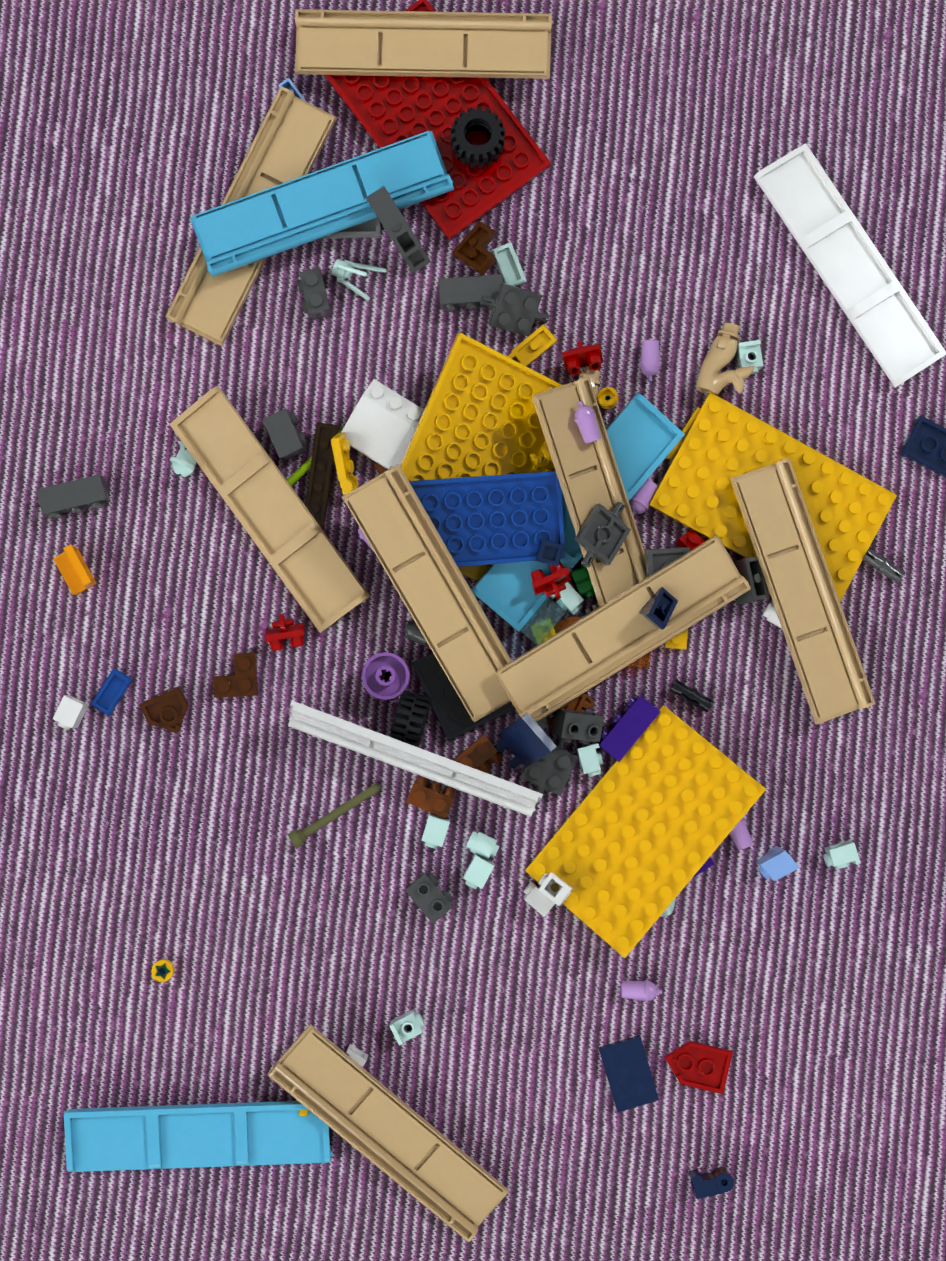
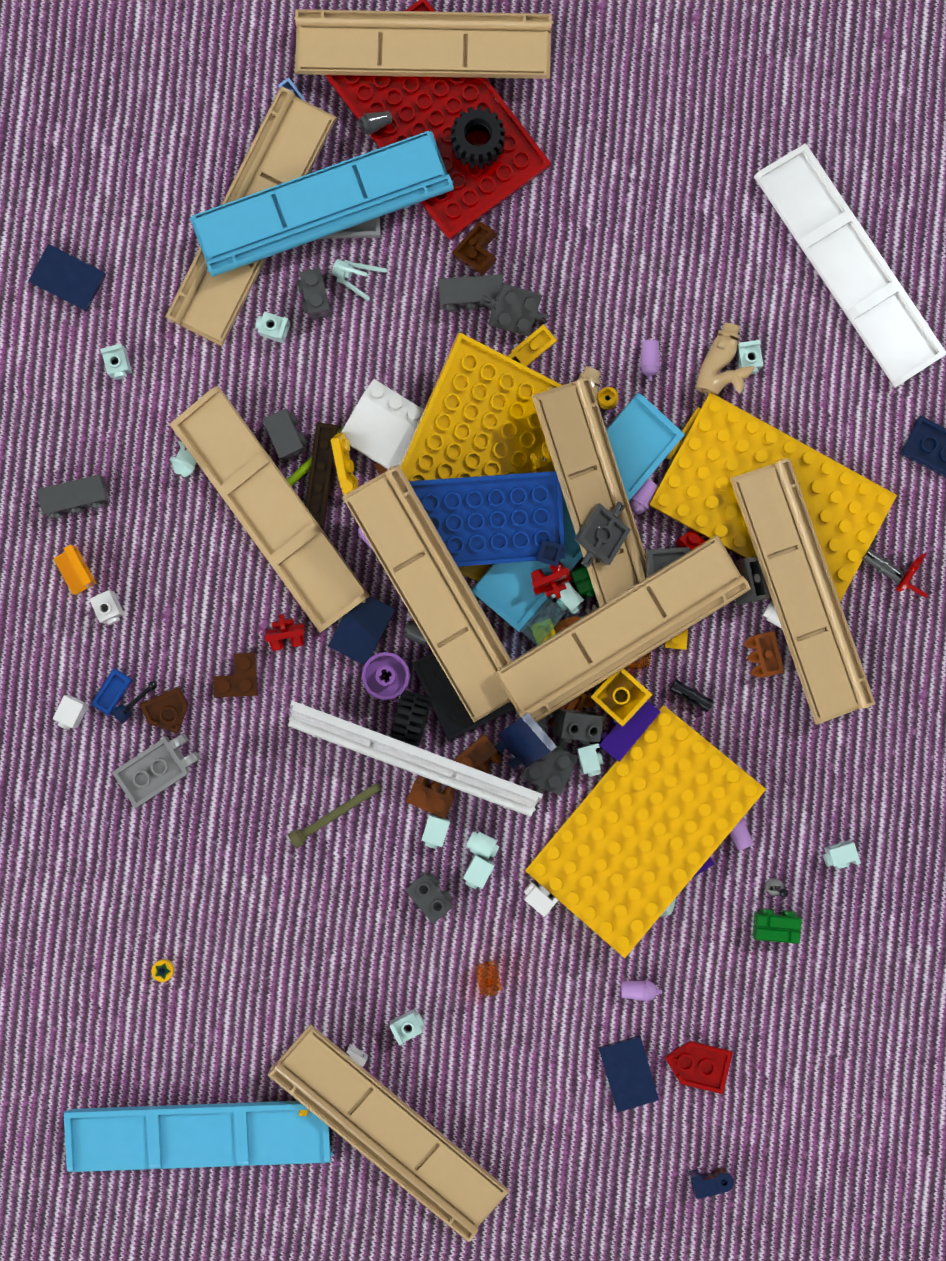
dark grey slope [366,186,431,273] -> none
light aqua tile [491,242,527,287] -> none
white brick [538,872,574,906] -> none
red hips [562,341,603,376] -> none
lavender piece [574,401,601,443] -> none
dark blue slope [639,587,678,630] -> none
light blue slope [757,846,799,881] -> none
none -> dark blue tile [29,244,106,312]
none -> white brick [89,590,125,625]
none -> light aqua brick [100,344,132,380]
none -> hinge [111,681,157,724]
none -> light grey tile [112,733,201,809]
none -> light aqua brick [255,312,291,343]
none -> dark blue tile [328,596,396,665]
none -> dark grey cone [359,110,393,135]
none -> clear orange brick [475,960,502,996]
none -> yellow slope [591,668,652,727]
none -> dark orange plate [743,631,785,678]
none -> green brick [752,908,802,944]
none -> light grey hinge [765,878,788,898]
none -> red piece [896,553,929,599]

